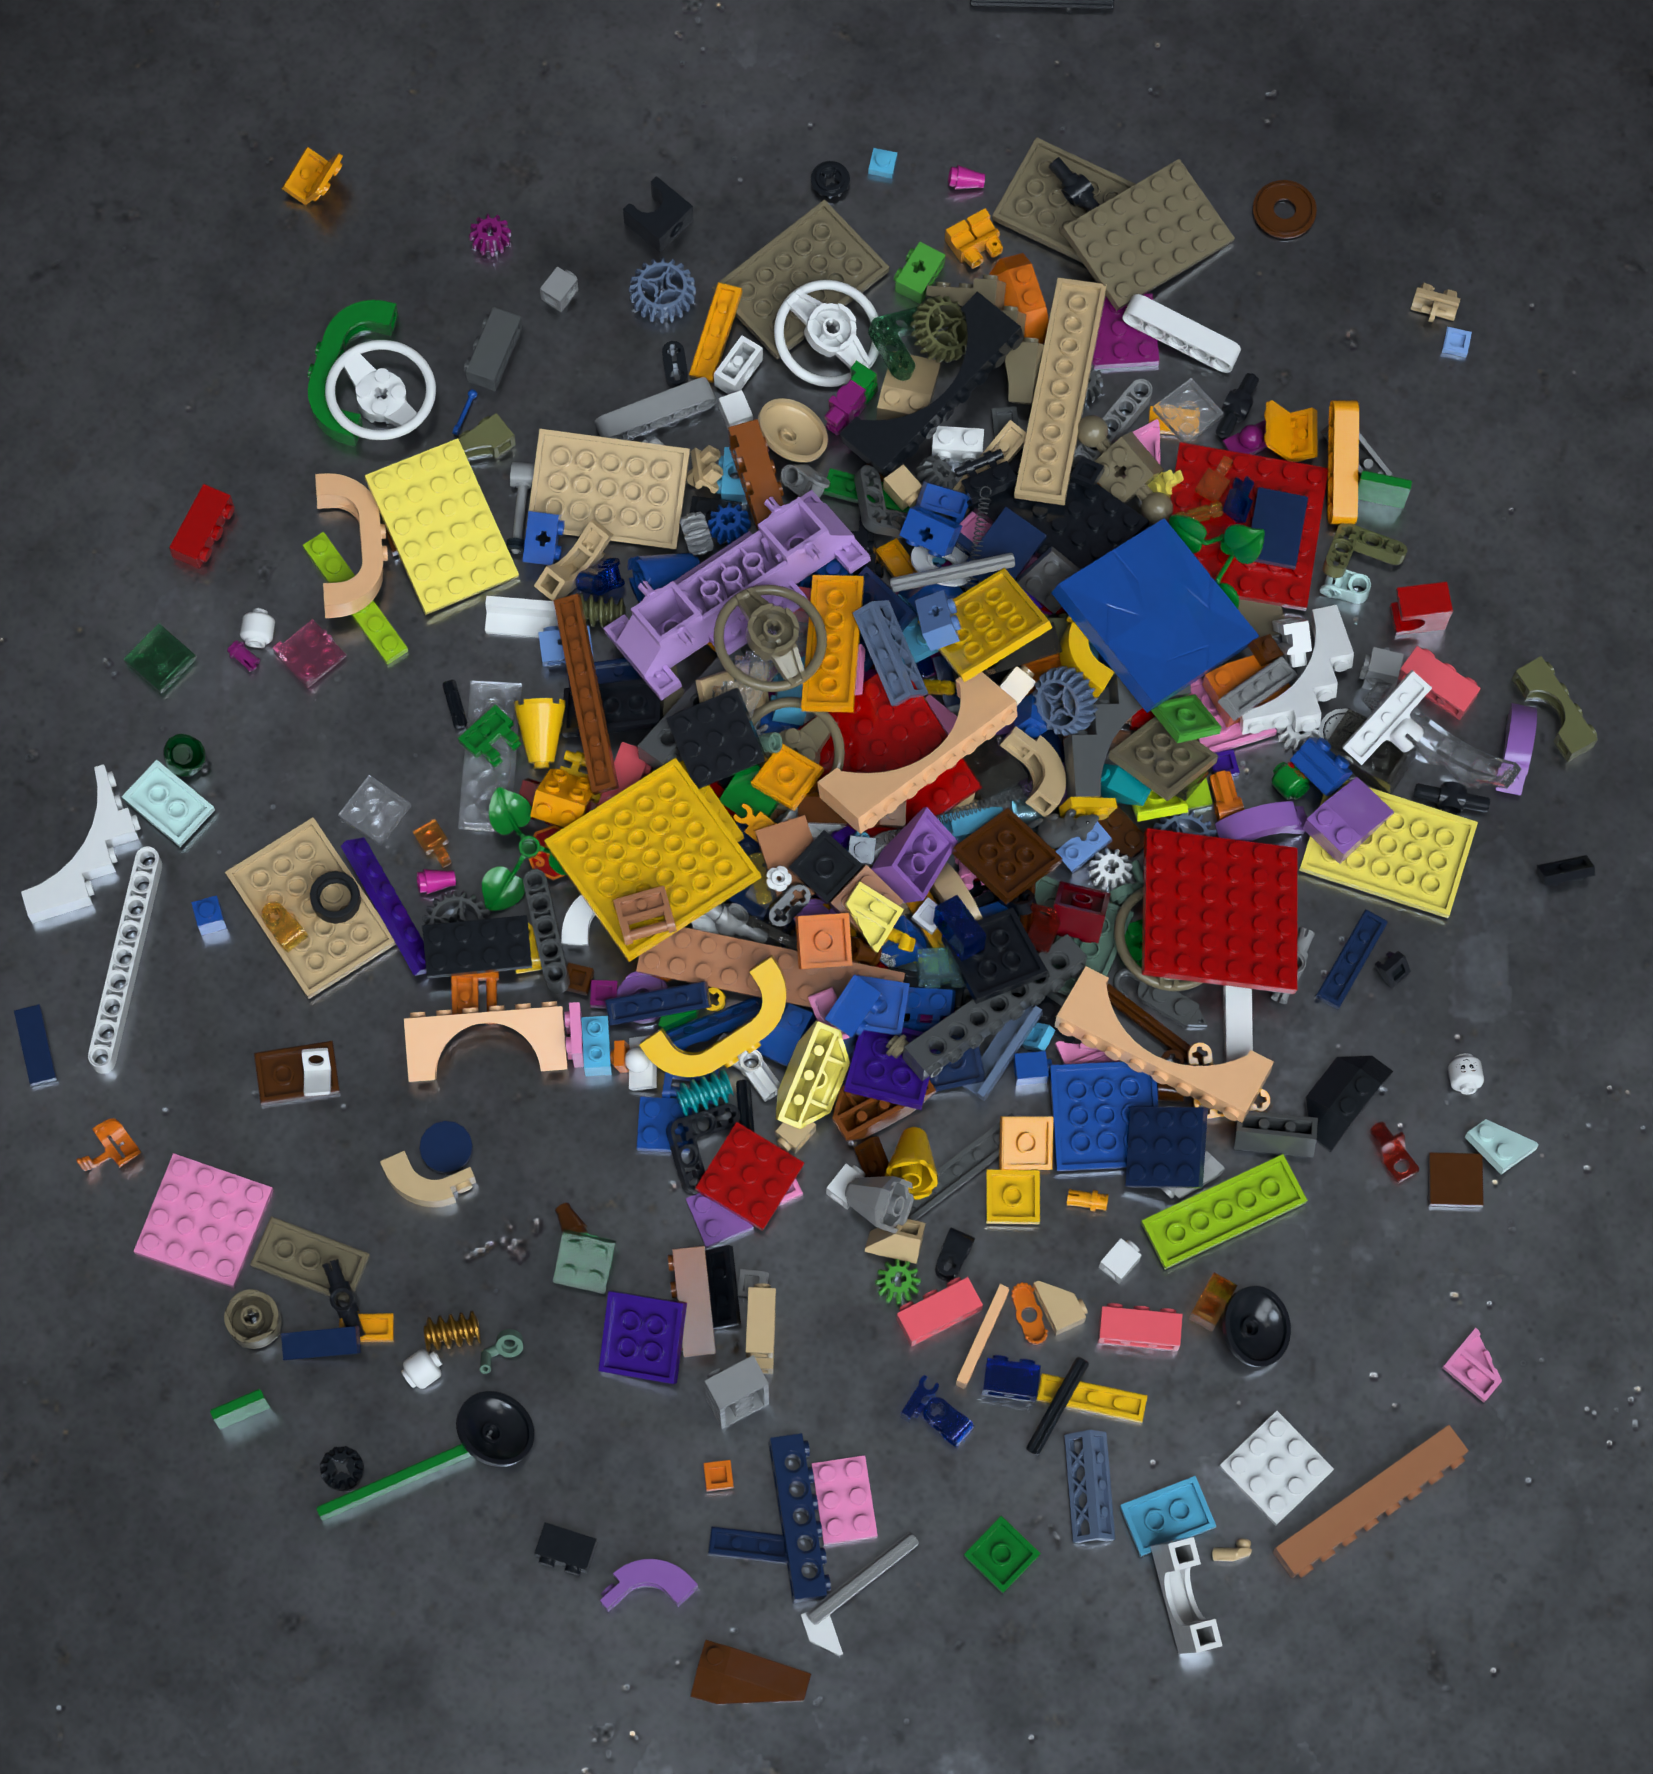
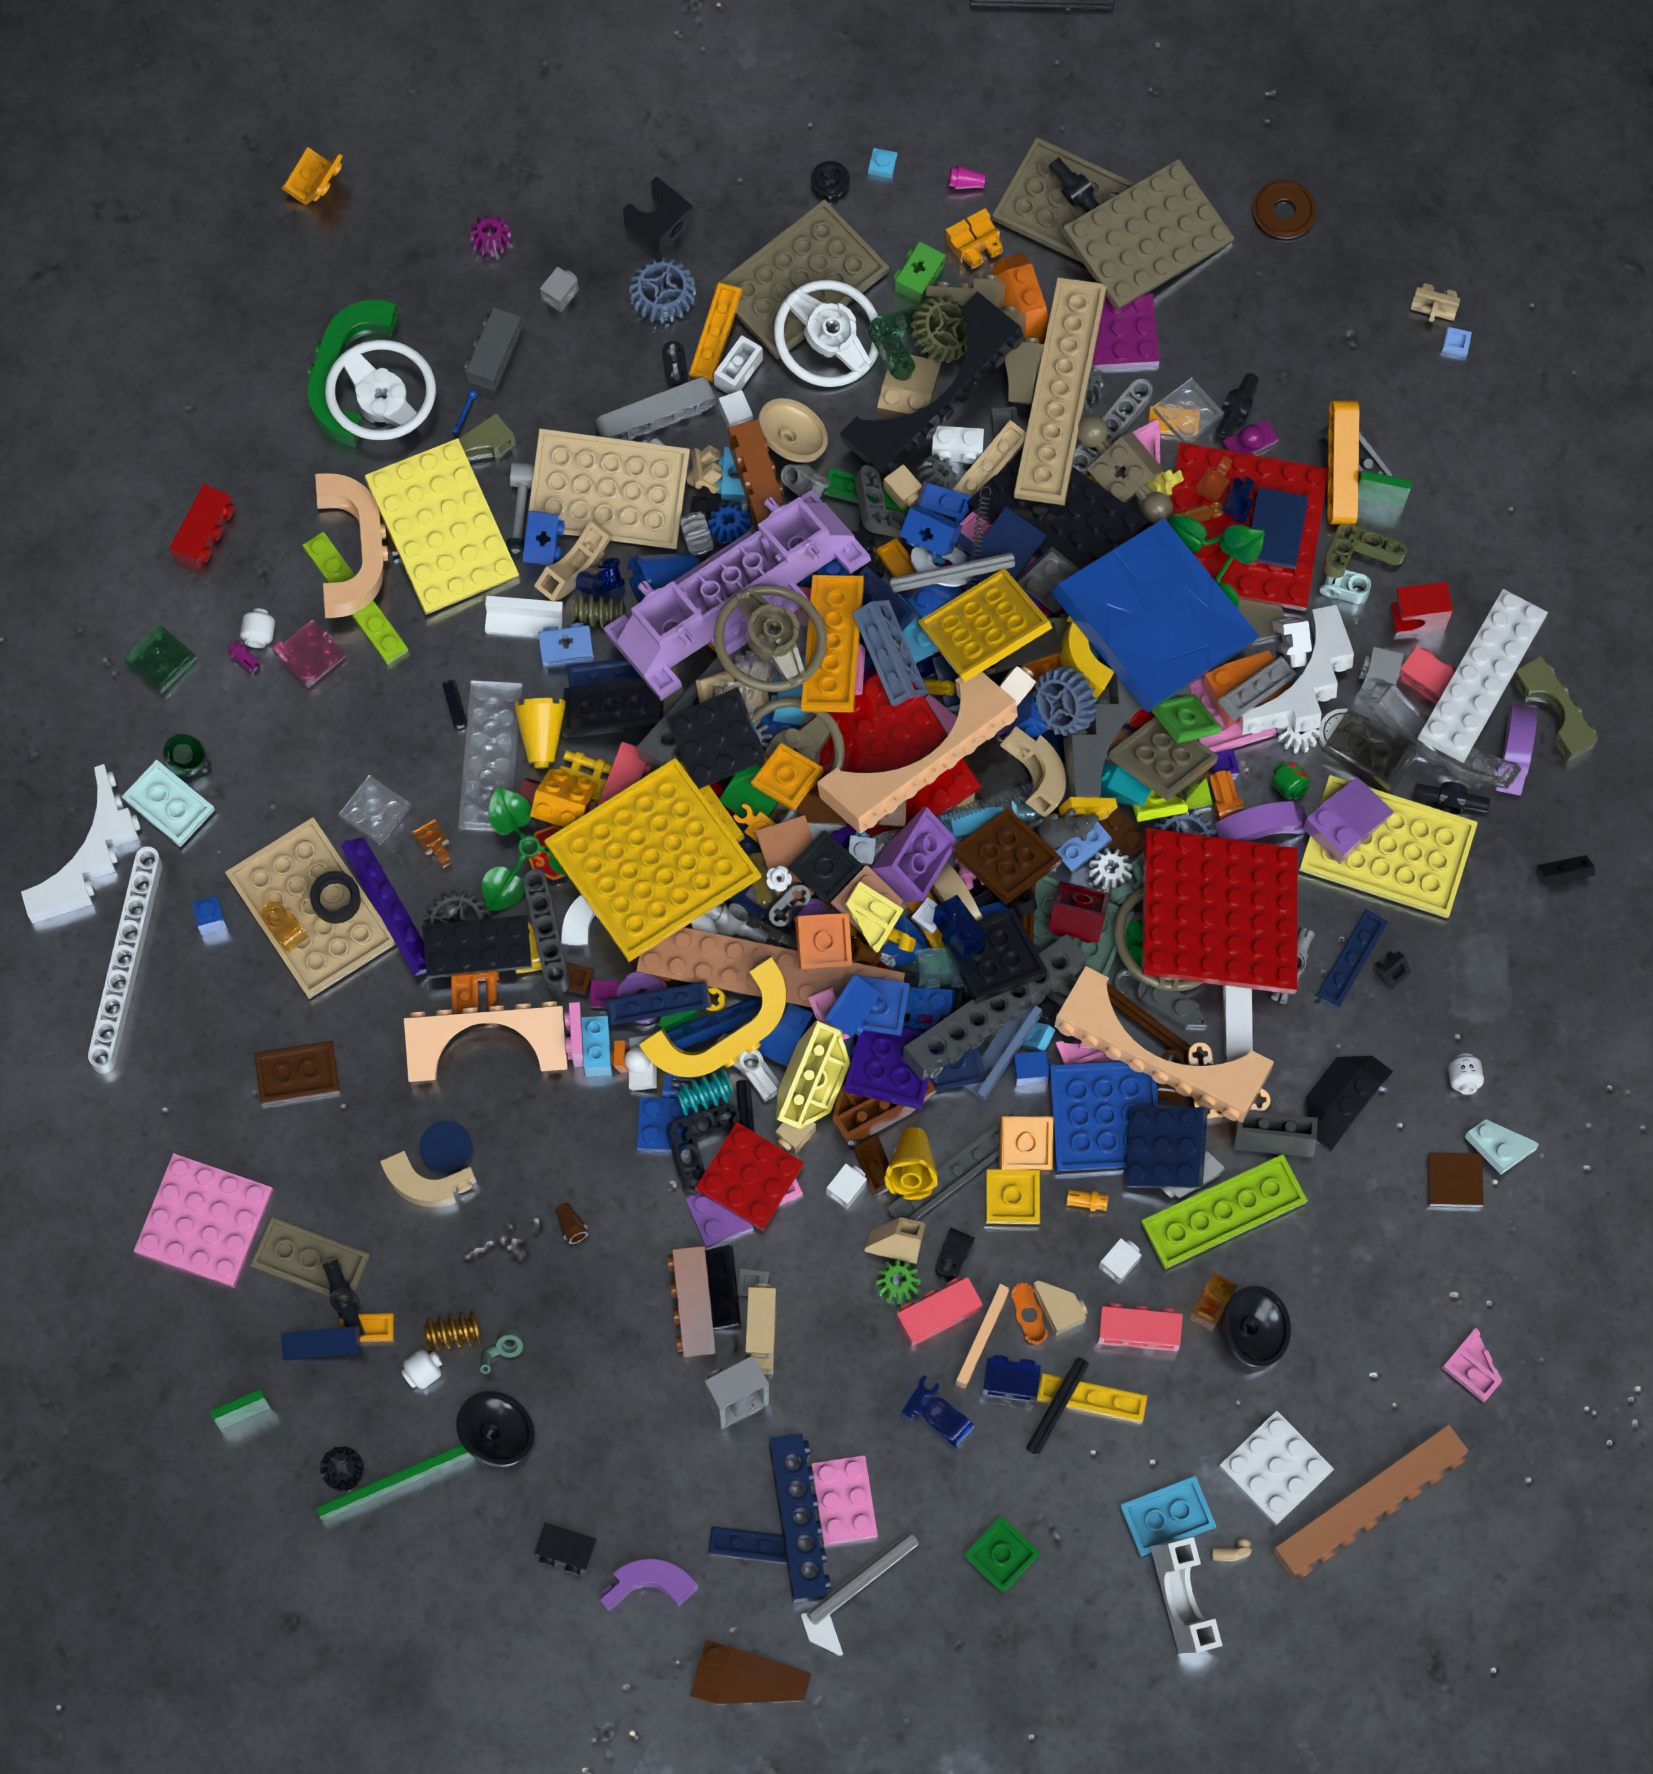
dark blue tile [14,1004,57,1087] -> none
orange helmet [76,1118,141,1171] -> none
dark tan brick [224,1289,282,1349] -> none
white bracket [302,1048,331,1096] -> none
dark pink cone [417,869,456,895] -> none
green plate [458,705,521,768] -> none
clear green plate [553,1229,616,1294] -> none
dark orange plate [554,593,619,795] -> none
dark purple plate [598,1290,687,1384] -> none
nougat plate [613,885,677,945] -> none
orange plate [704,1460,734,1492] -> none
sand green pin [758,732,782,753] -> none
magenta hips [825,360,878,436] -> none
light grey cone [845,1176,914,1234] -> none
dark tan plate [886,1034,909,1059] -> none
medium blue brick [915,590,961,651] -> none
black plate [954,449,1017,504] -> none
clear red bracket [1028,903,1061,953] -> none
sand blue fence [1064,1430,1115,1543] -> none
black plate [1070,457,1105,490] -> none
white beam [1123,294,1241,373] -> none
reddish brown plate [1248,634,1284,666] -> none
light orange bracket [1264,400,1318,462] -> none
blue brick [1290,737,1353,796] -> none
white plate [1342,670,1432,765] -> none
clear red bracket [1370,1122,1419,1183] -> none
none -> white plate [1418,589,1548,763]

